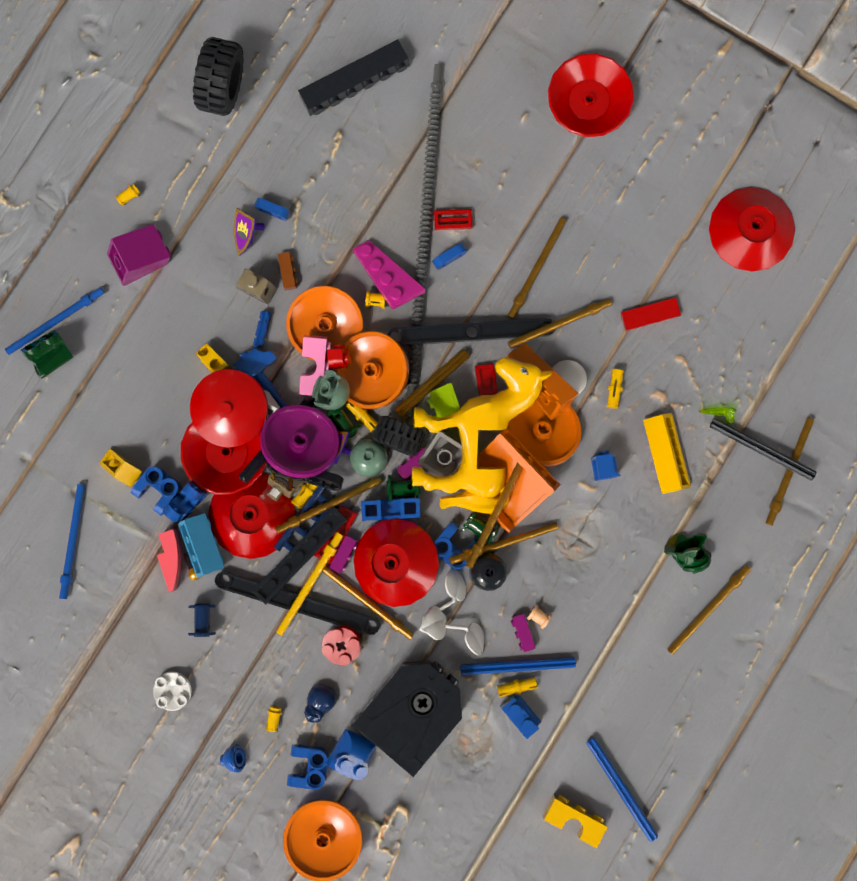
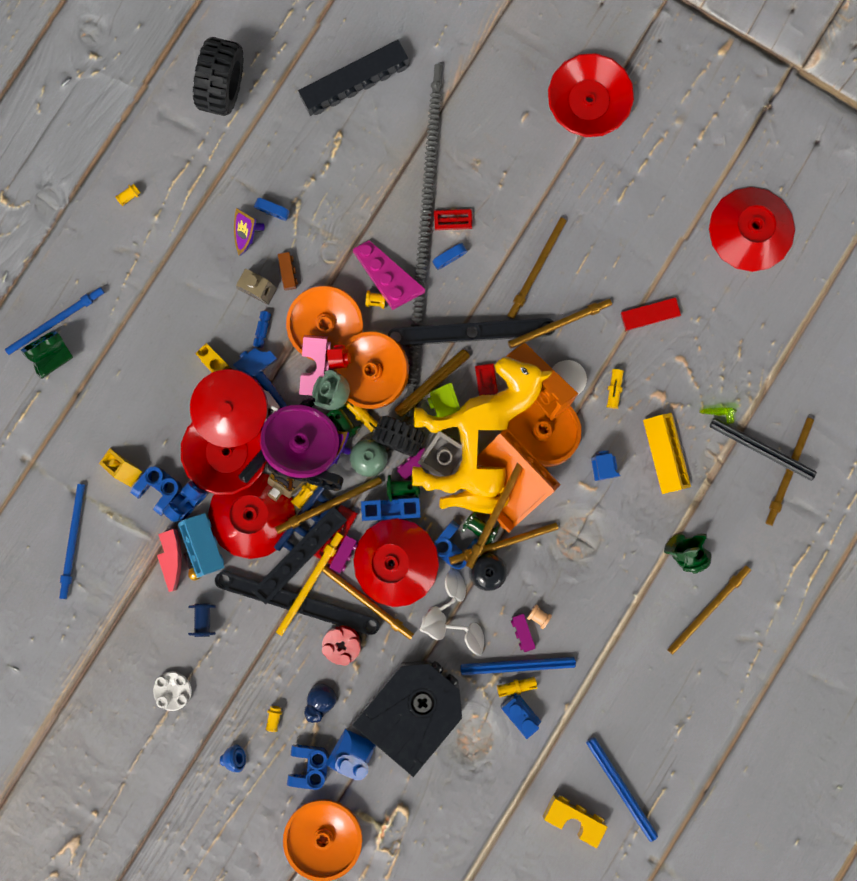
magenta slope [107,224,171,286] -> none

